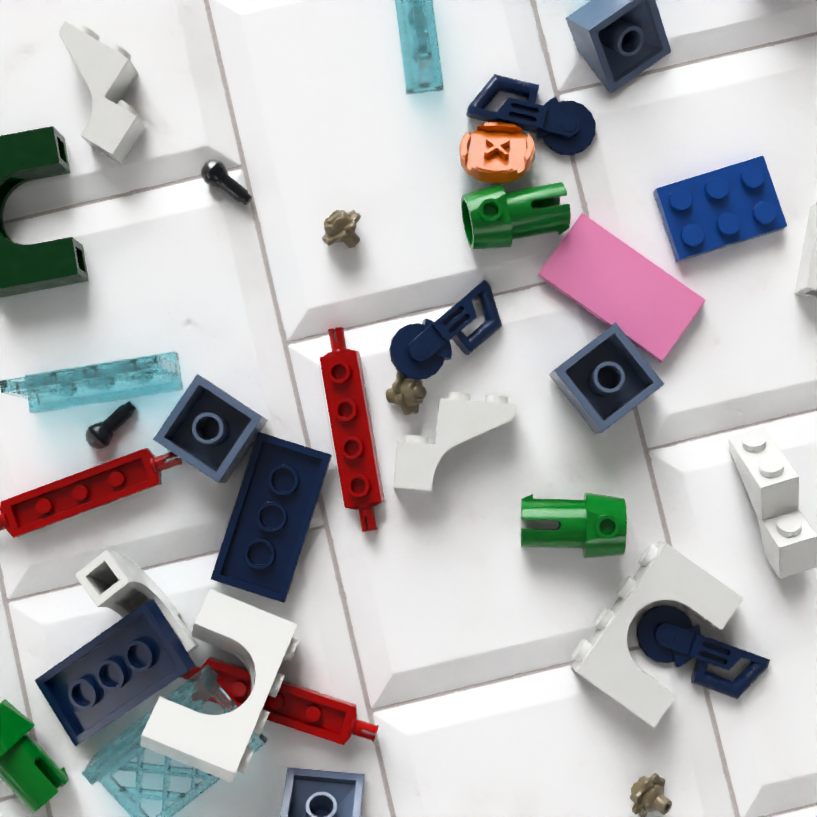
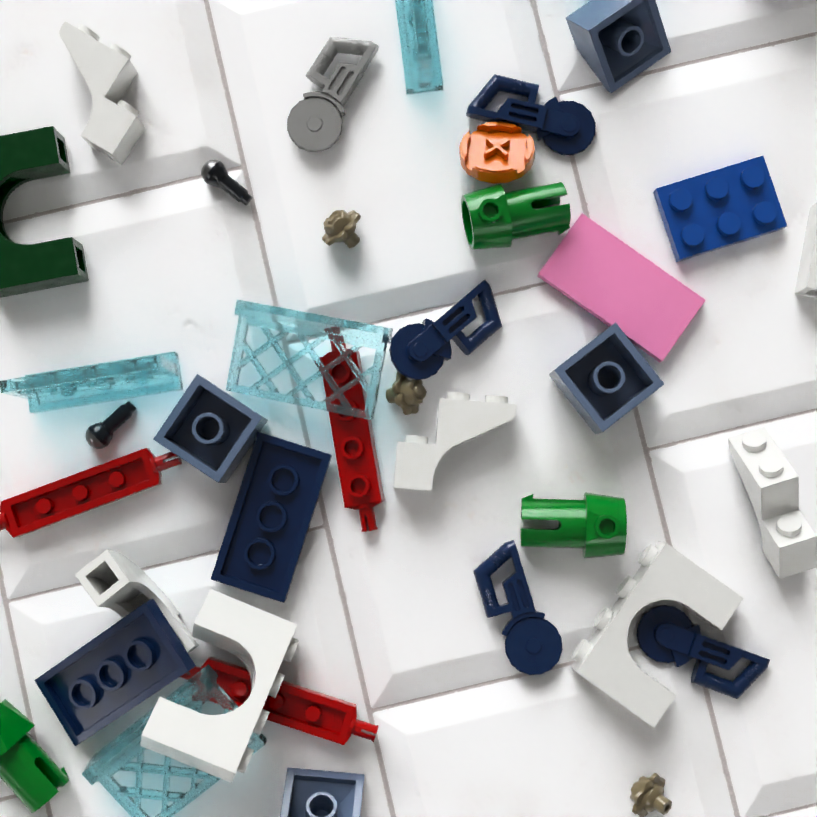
none -> clear light blue fence [226,299,393,420]
none -> light grey piece [287,37,379,152]
none -> dark blue piece [473,540,563,675]

